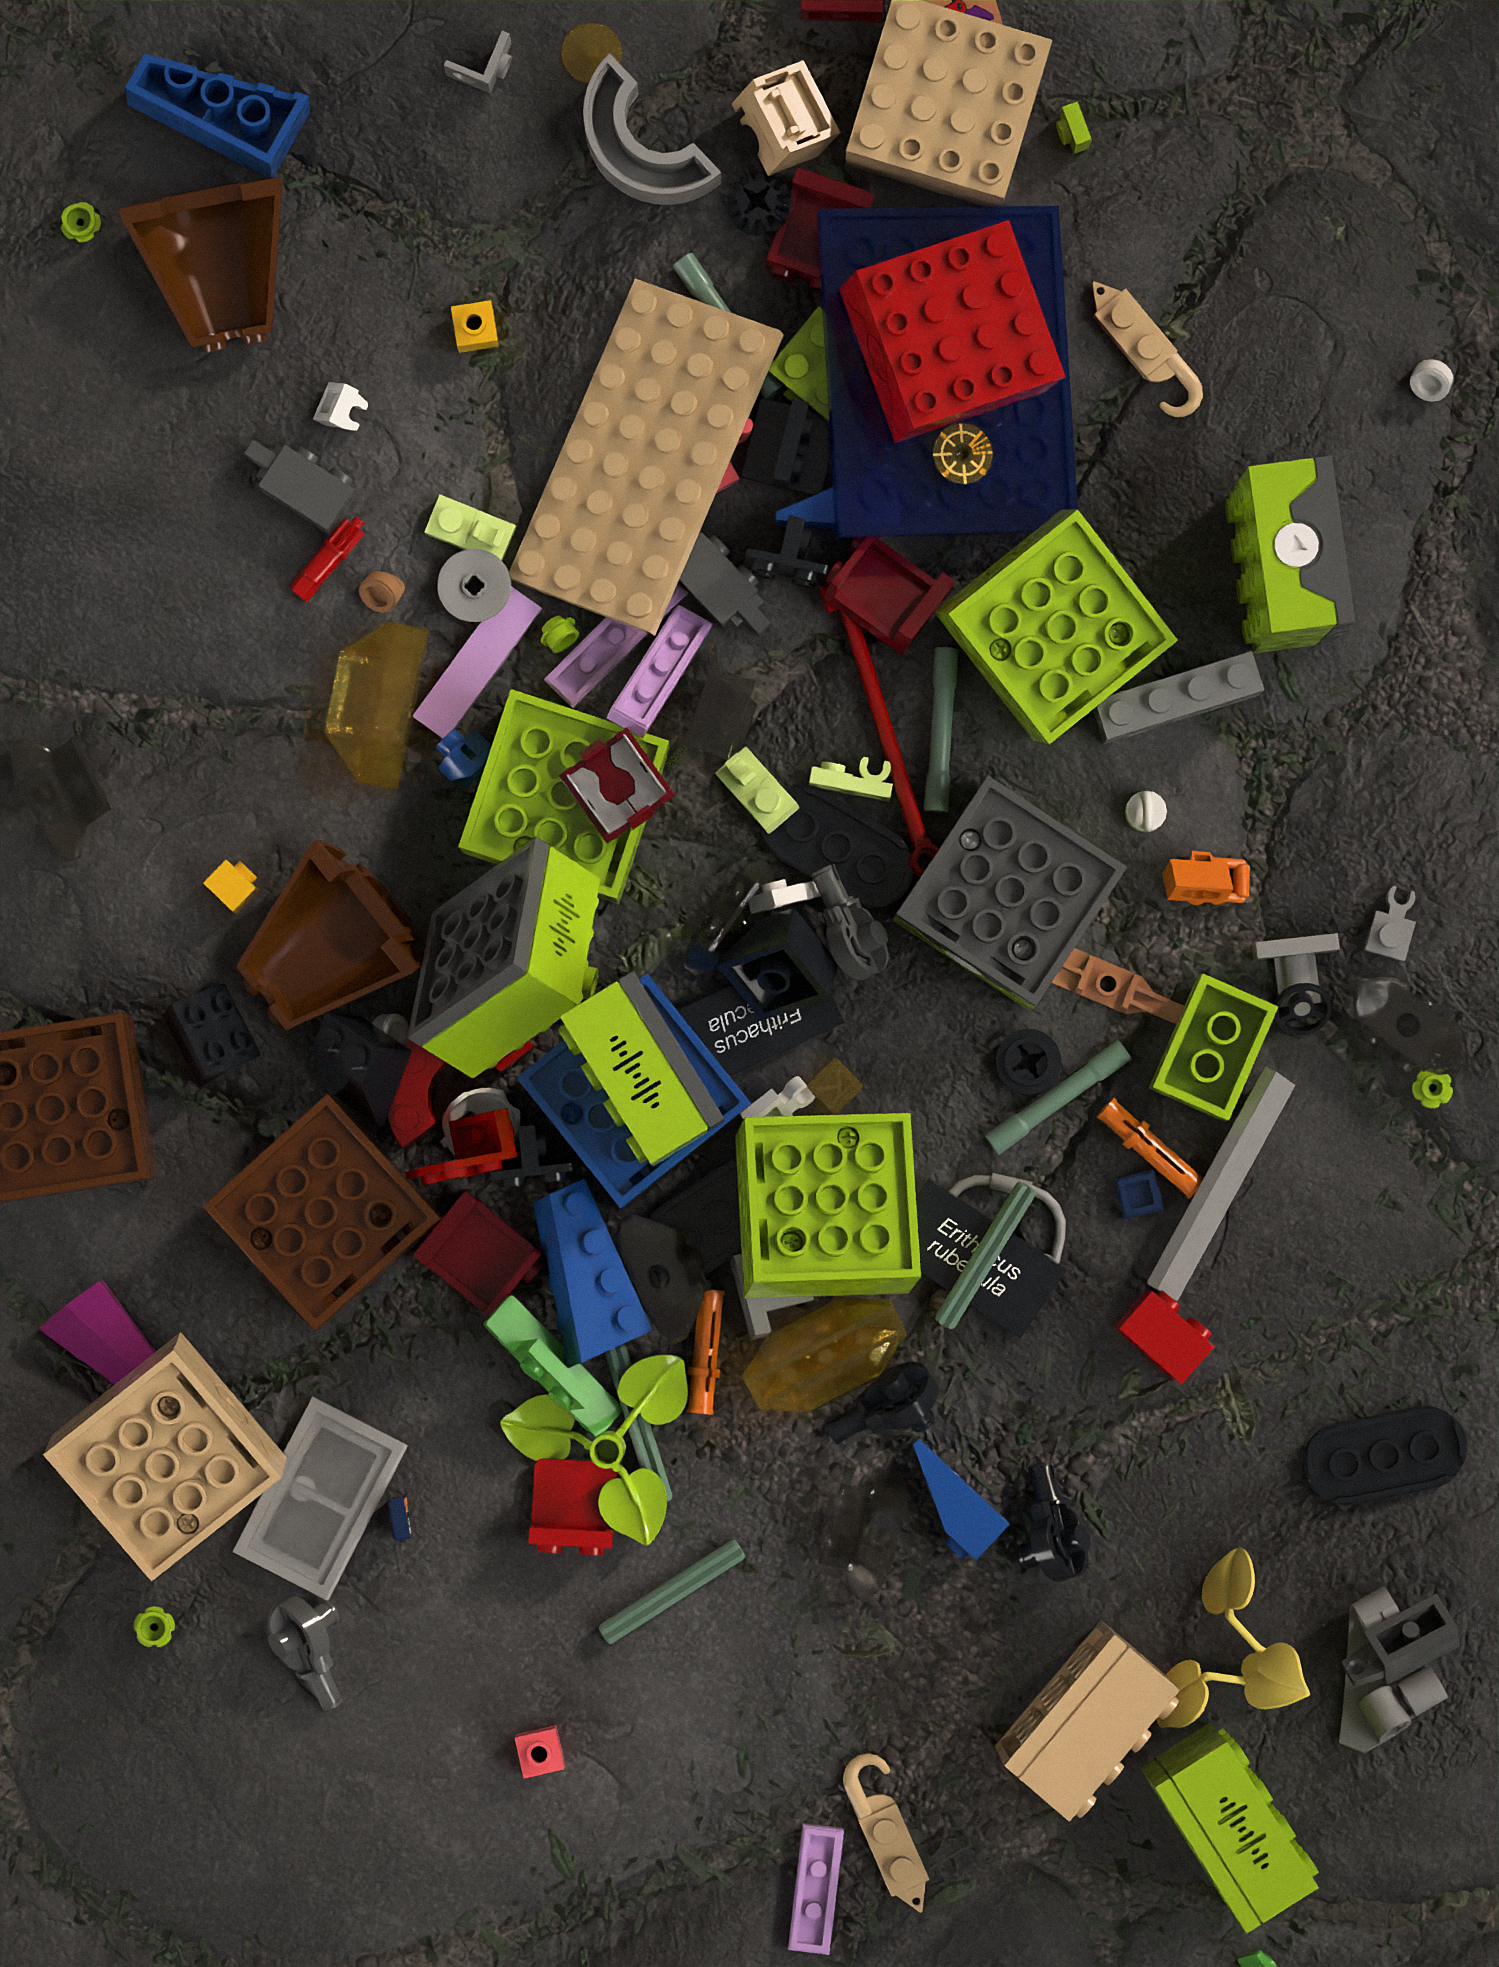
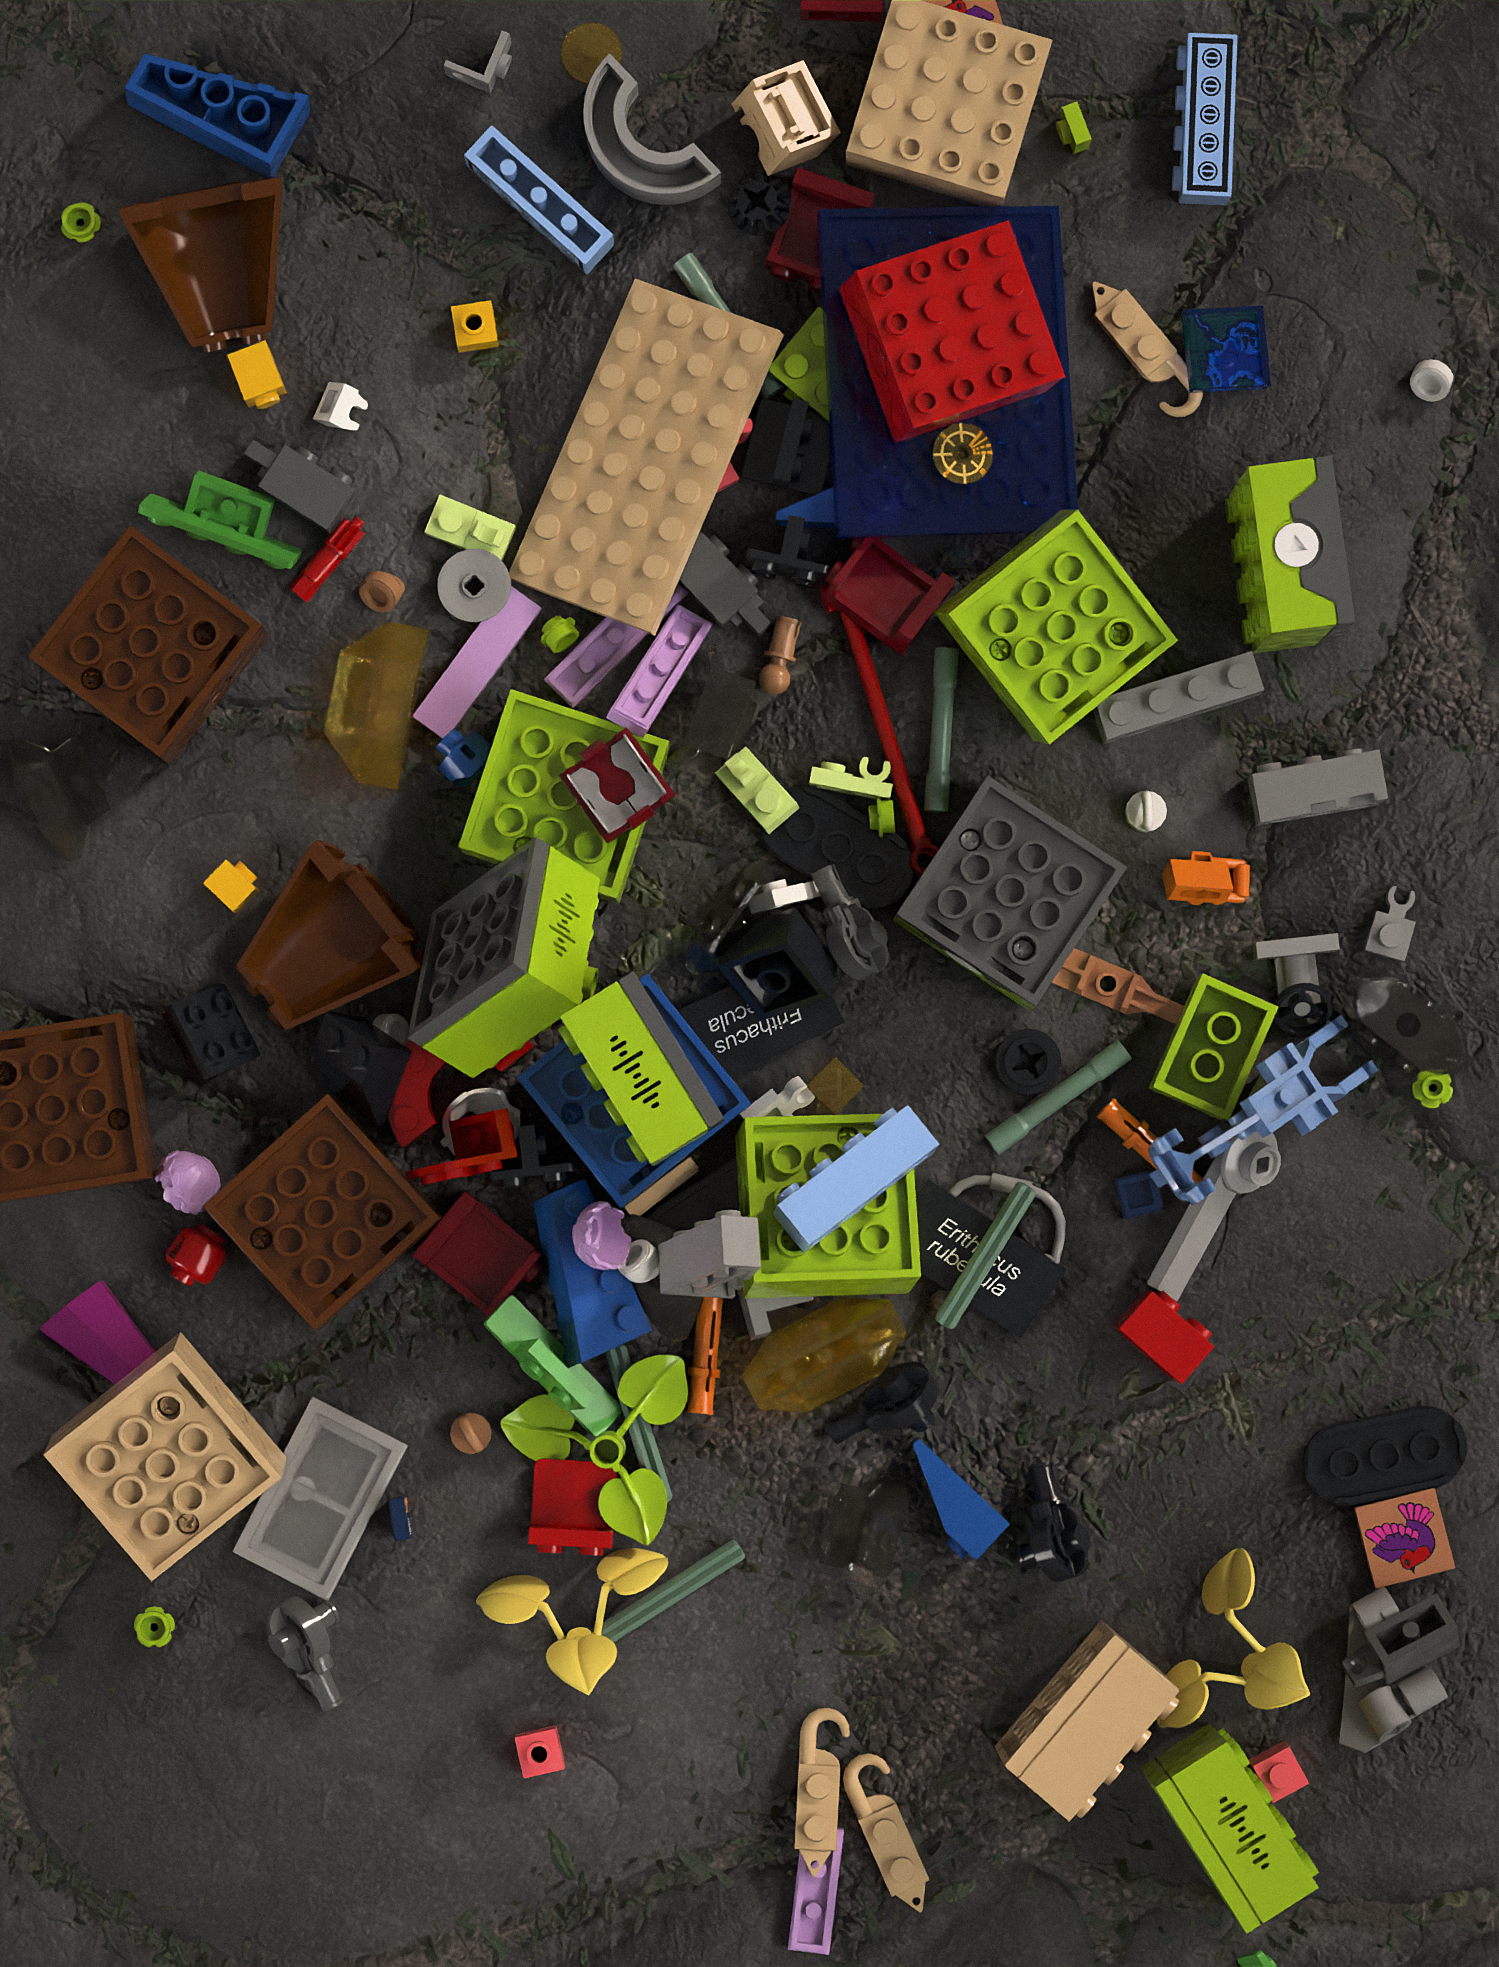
none -> reddish brown piece [28,525,270,765]
none -> bright green bracket [138,471,302,569]
none -> lavender hair [154,1150,221,1215]
none -> red head [165,1223,227,1287]
none -> yellow brick [227,340,287,409]
none -> medium nougat tile [450,1412,492,1454]
none -> light blue brick [464,125,614,274]
none -> light yellow plant [476,1548,668,1695]
none -> lavender hair [572,1201,631,1270]
none -> white tile [618,1239,659,1283]
none -> tan tile [625,1157,699,1219]
none -> light grey wedge [658,1210,761,1299]
none -> medium nougat pin [758,616,802,695]
none -> light blue brick [773,1105,939,1253]
none -> tan plate [794,1708,850,1877]
none -> lime plate [869,797,895,838]
none -> medium blue piece [1148,1015,1379,1206]
none -> light blue brick [1172,33,1237,205]
none -> clear blue tile [1181,306,1271,393]
none -> light grey piece [1221,1131,1281,1194]
none -> light grey wedge [1248,749,1388,826]
none -> coral brick [1249,1741,1309,1803]
none -> tile [1353,1488,1455,1589]

